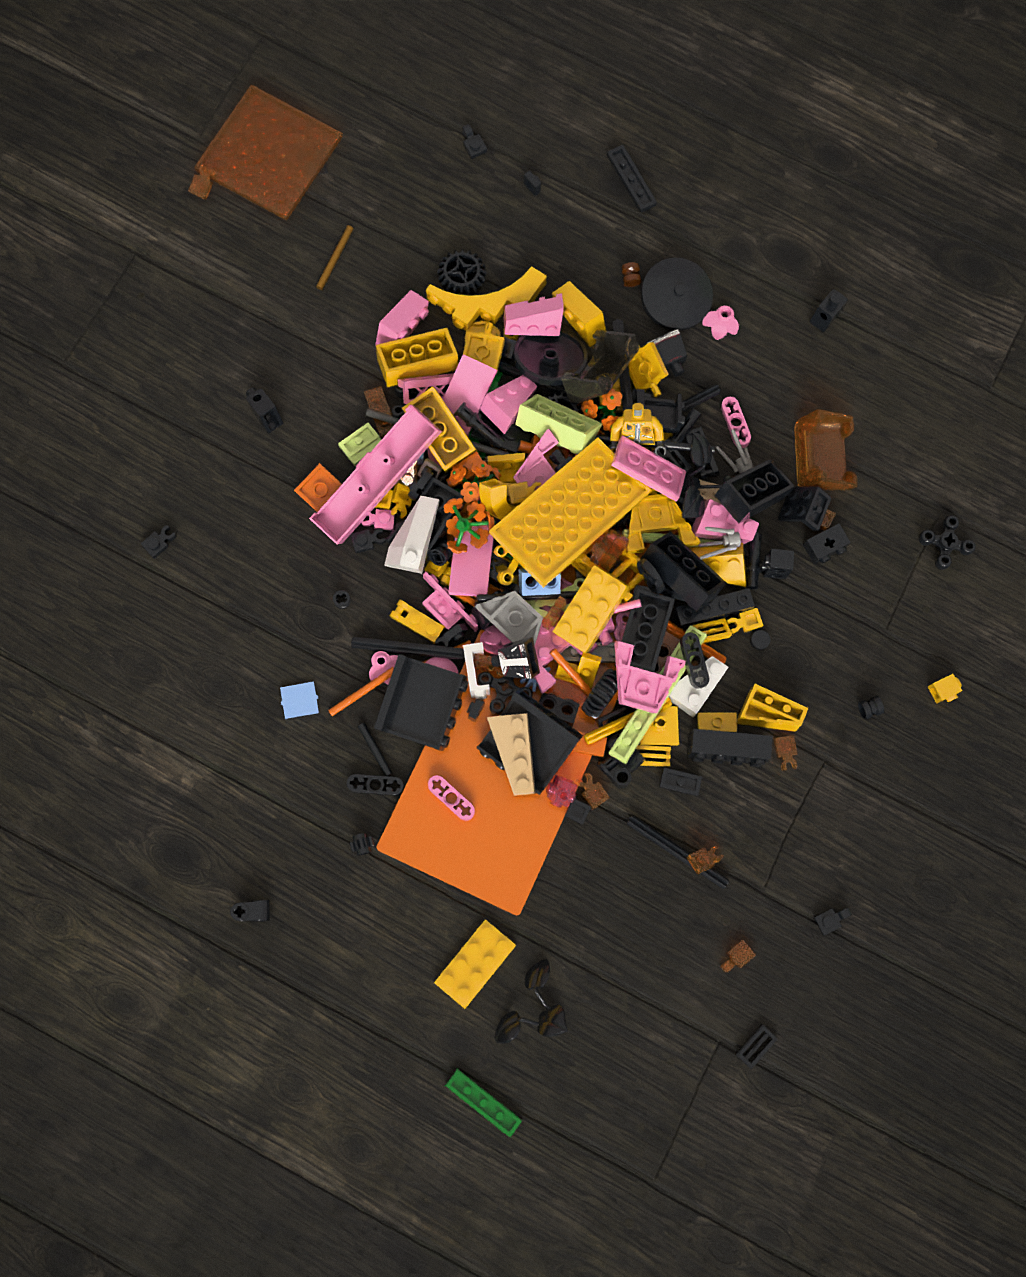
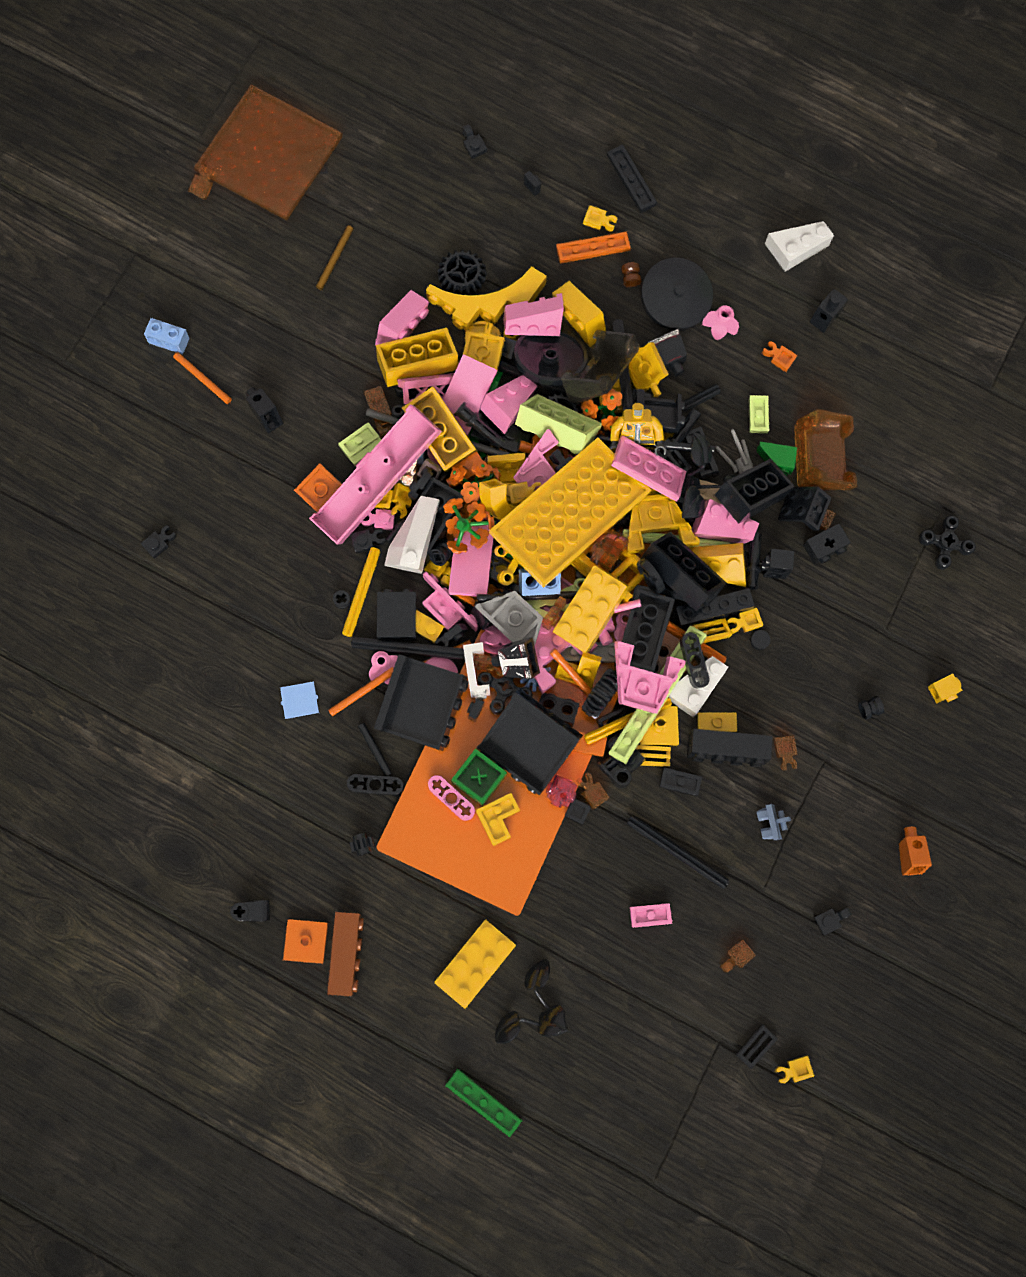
tan wedge [487,713,535,795] -> none
clear orange plate [687,846,724,874] -> none
light grey plant [698,527,741,560] -> none
bright pink beam [721,397,751,448] -> none
yellow wedge [735,684,808,732] -> none
none -> light blue brick [144,318,190,355]
none -> orange bar [173,352,232,404]
none -> orange plate [283,919,328,964]
none -> dark orange brick [327,912,364,996]
none -> yellow axle [342,547,380,637]
none -> black panel [377,589,417,641]
none -> green brick [451,748,507,806]
none -> yellow plate [476,793,520,846]
none -> orange tile [556,232,630,263]
none -> yellow plate [583,206,617,231]
none -> bright pink plate [630,904,672,928]
none -> yellowish green plate [749,395,769,433]
none -> green slope [757,442,797,475]
none -> sand blue hips [757,804,791,841]
none -> orange plate [762,341,798,372]
none -> white wedge [765,221,834,271]
none -> yellow plate [775,1056,814,1083]
none -> orange torso [899,827,932,875]

